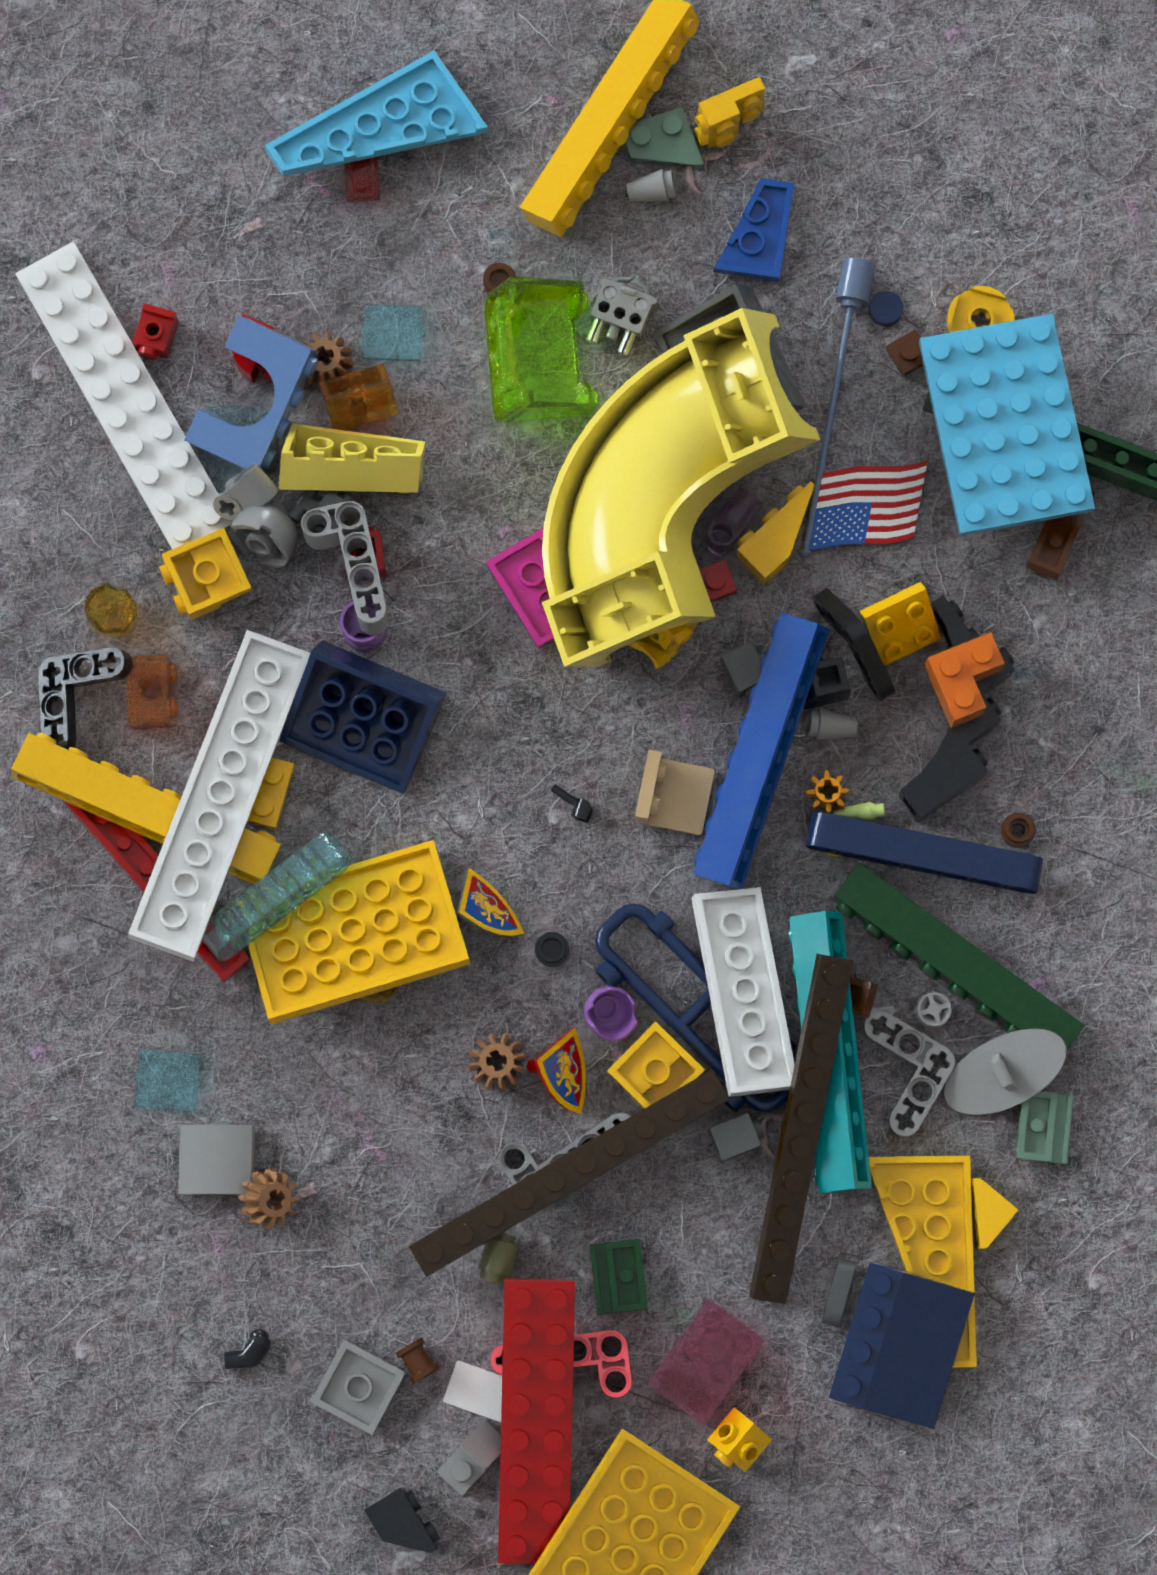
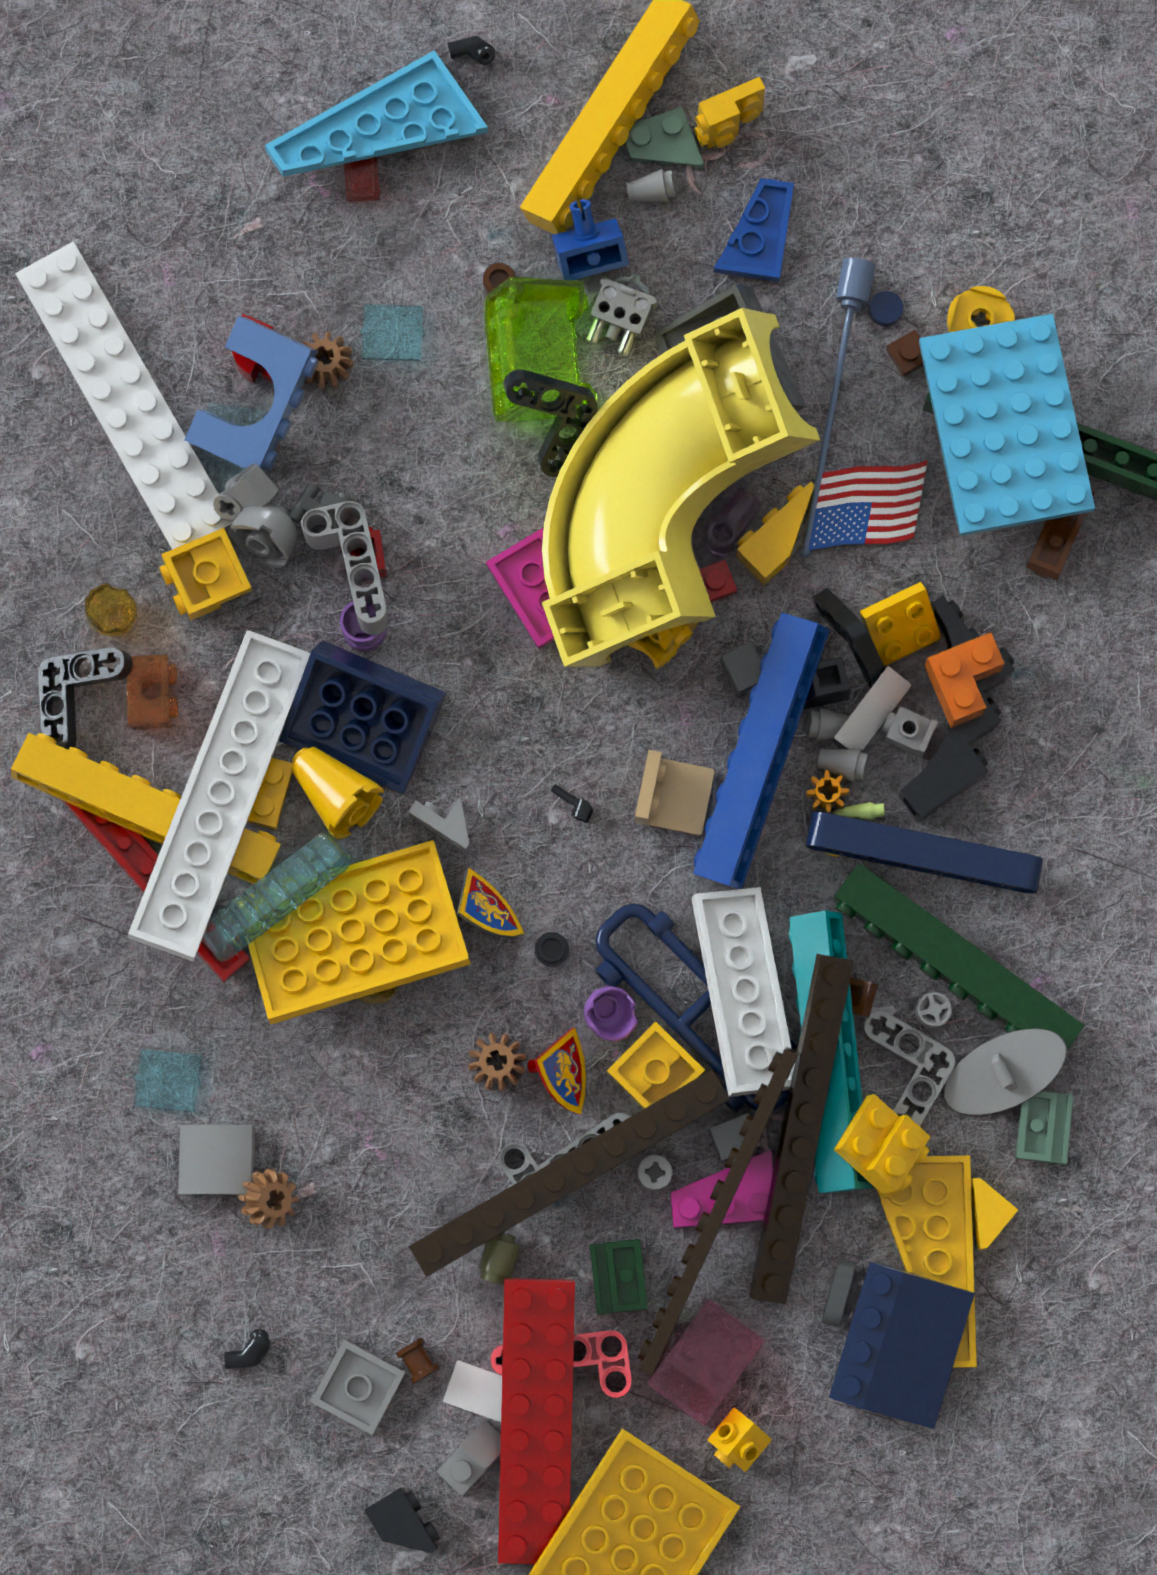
red brick [132,303,179,360] -> none
light yellow wedge [279,423,426,493] -> none
clear orange brick [319,363,399,430] -> none
reddish brown plate [1001,813,1036,847] -> none
none -> yellow cone [291,747,384,839]
none -> light grey slope [408,797,471,854]
none -> black arm [447,36,496,65]
none -> black beam [503,369,598,477]
none -> blue brick [551,199,629,282]
none -> dark brown plate [637,1047,799,1376]
none -> light grey wheel [637,1155,672,1191]
none -> dark pink wing [670,1149,774,1228]
none -> light grey cone [817,748,870,783]
none -> white sticker [834,666,911,751]
none -> yellow plate [834,1094,931,1194]
none -> light grey brick [882,707,938,758]

